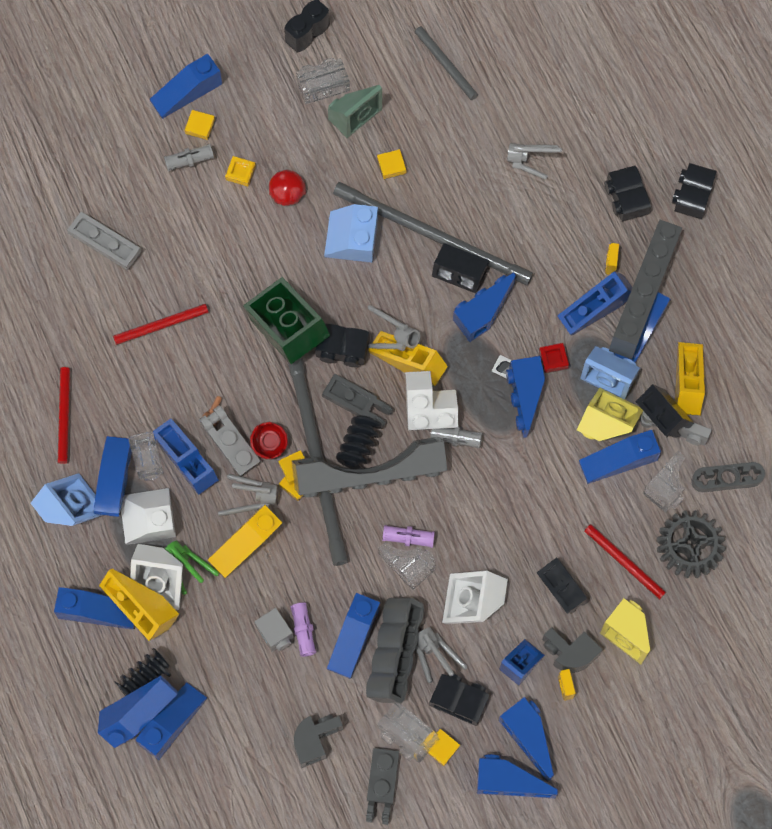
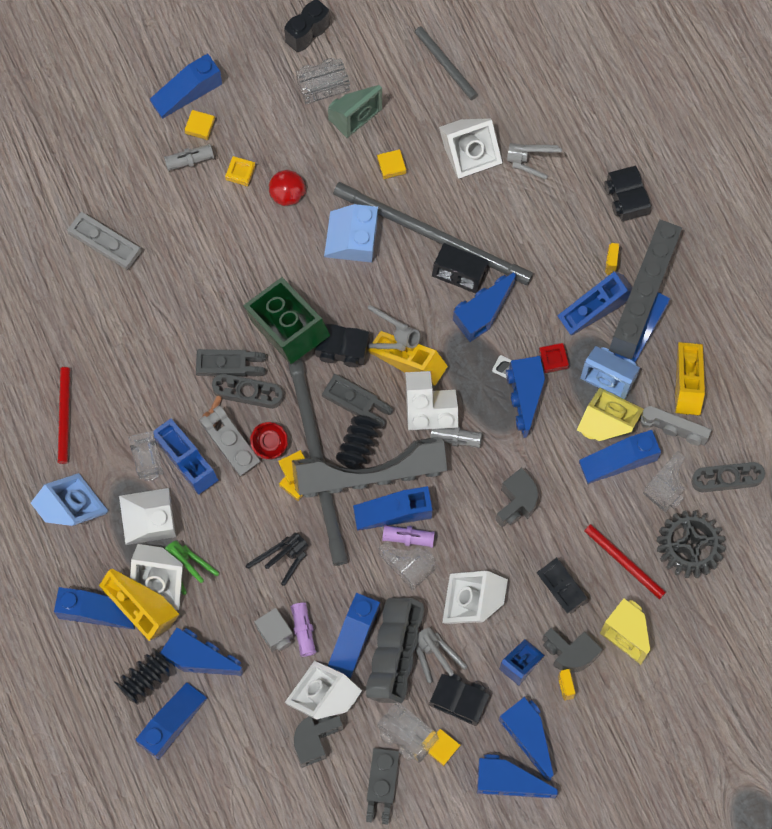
blue slope [93,436,132,517] -> none
blue slope [98,676,178,748] -> none
red bar [113,304,209,345] -> none
yellow slope [207,505,282,578] -> none
light grey plant [218,474,277,516] -> none
black hinge [635,384,694,438] -> none
black brick [672,163,717,219] -> none
none -> blue slope [160,628,244,676]
none -> dark grey hinge [196,349,266,377]
none -> dark grey beam [212,374,283,409]
none -> black plant [245,532,308,586]
none -> white slope [285,661,362,720]
none -> blue slope [353,486,433,531]
none -> white slope [439,118,502,179]
none -> dark grey brick [496,467,538,527]

